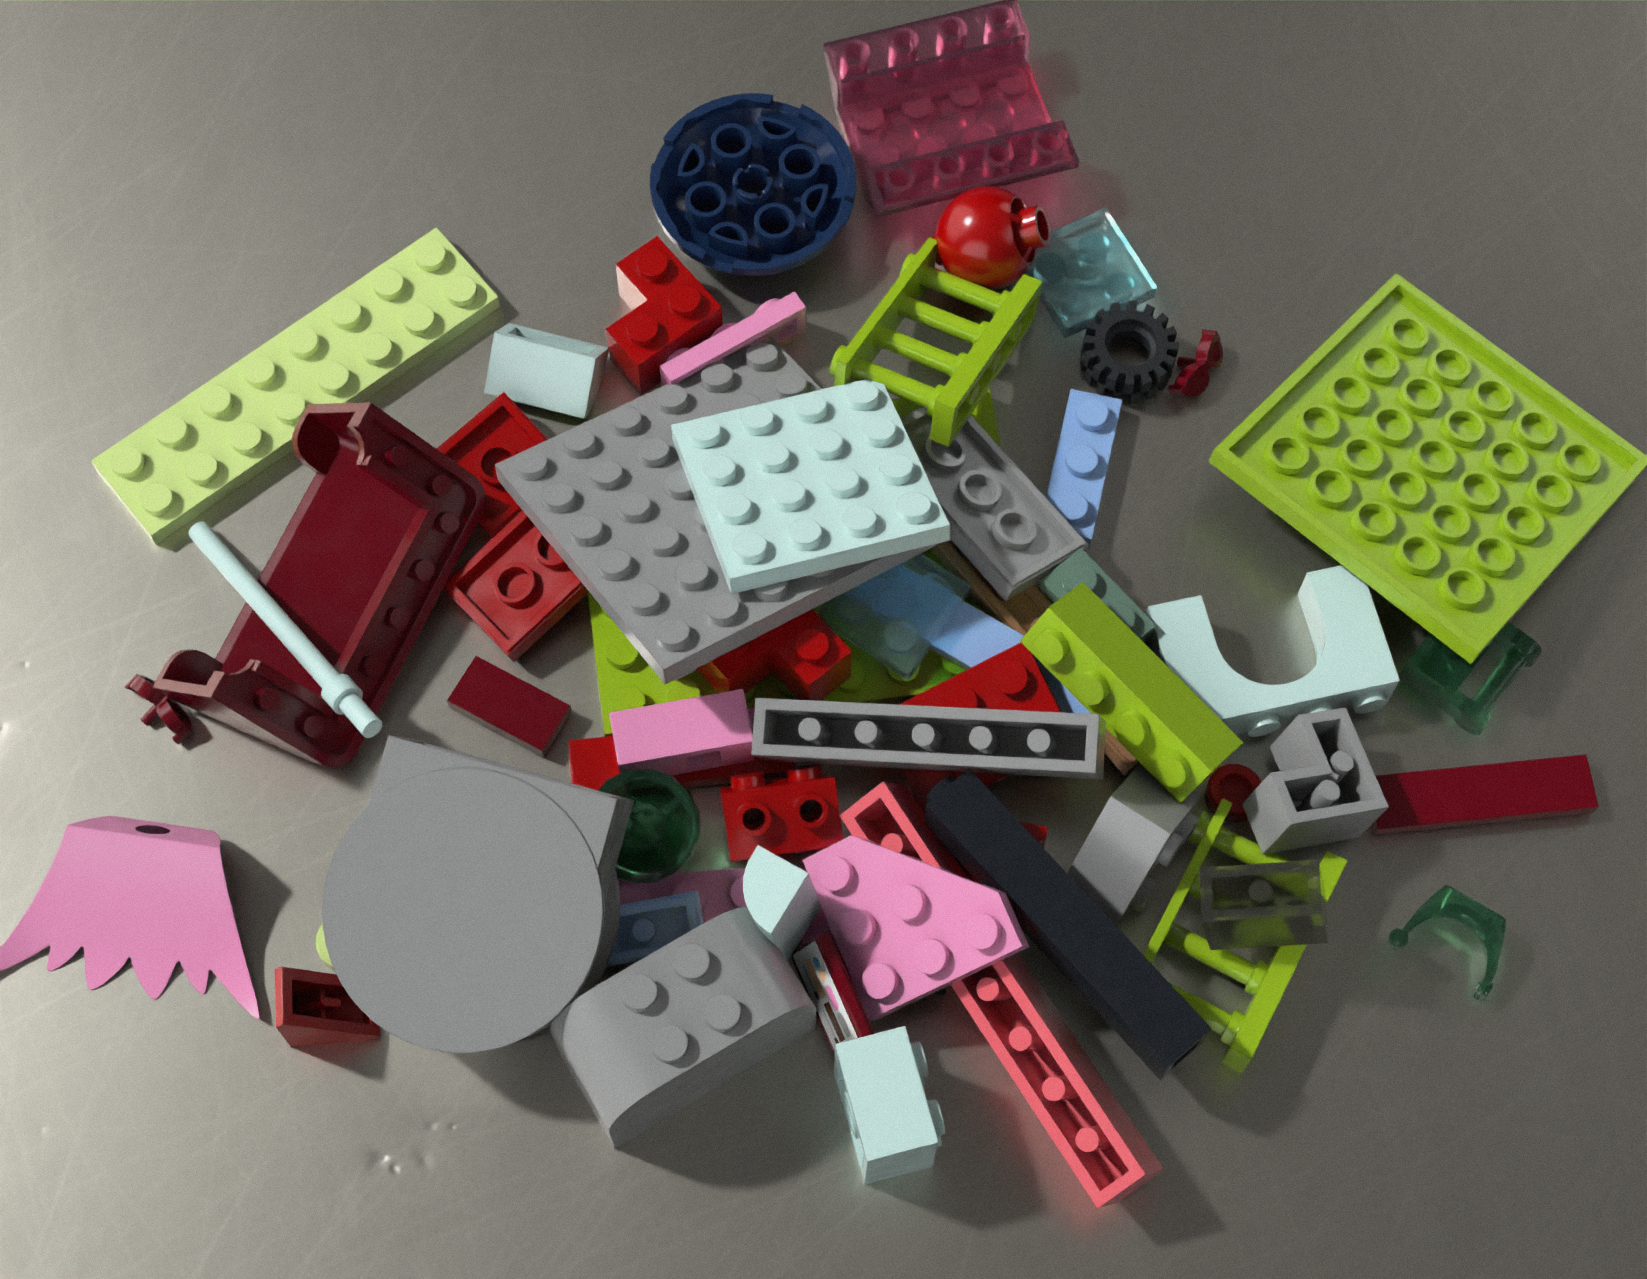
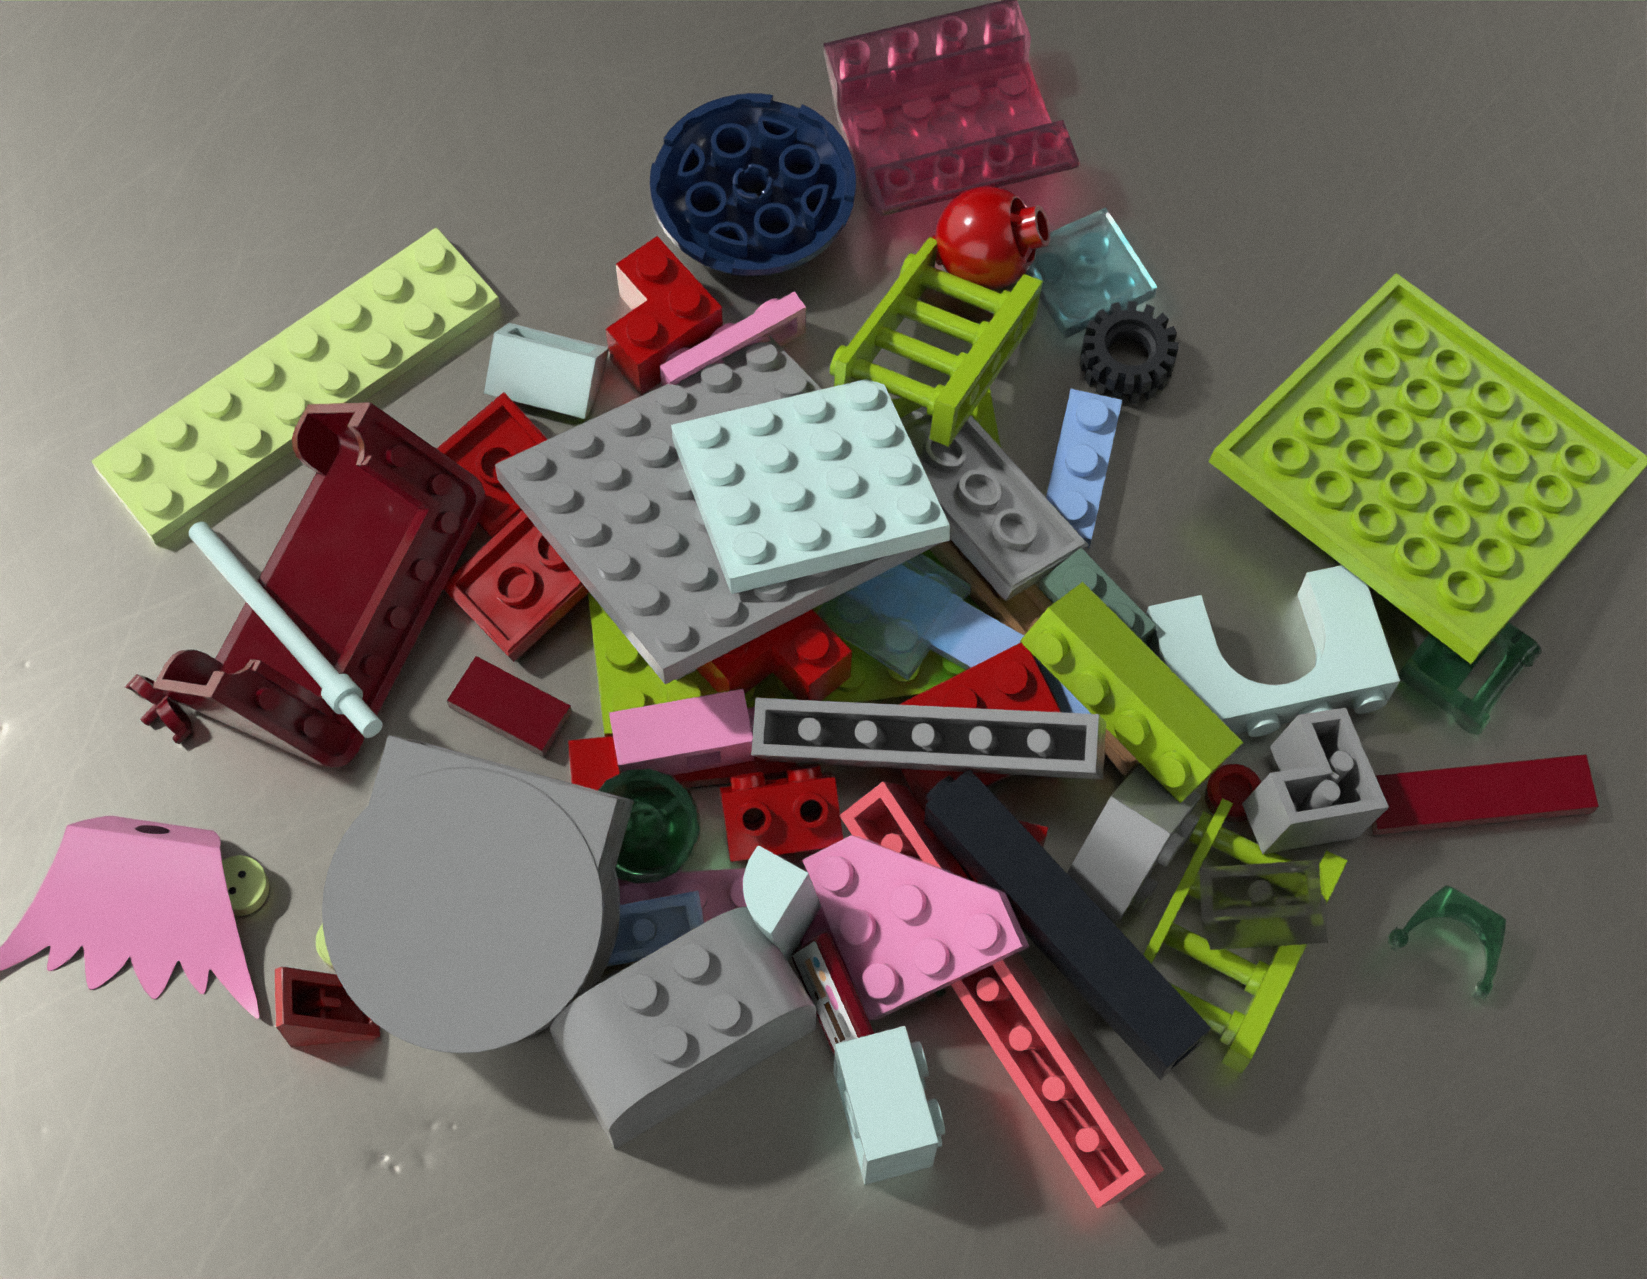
dark red piece [1167,329,1223,396] -> none
none -> yellowish green tile [222,855,270,916]

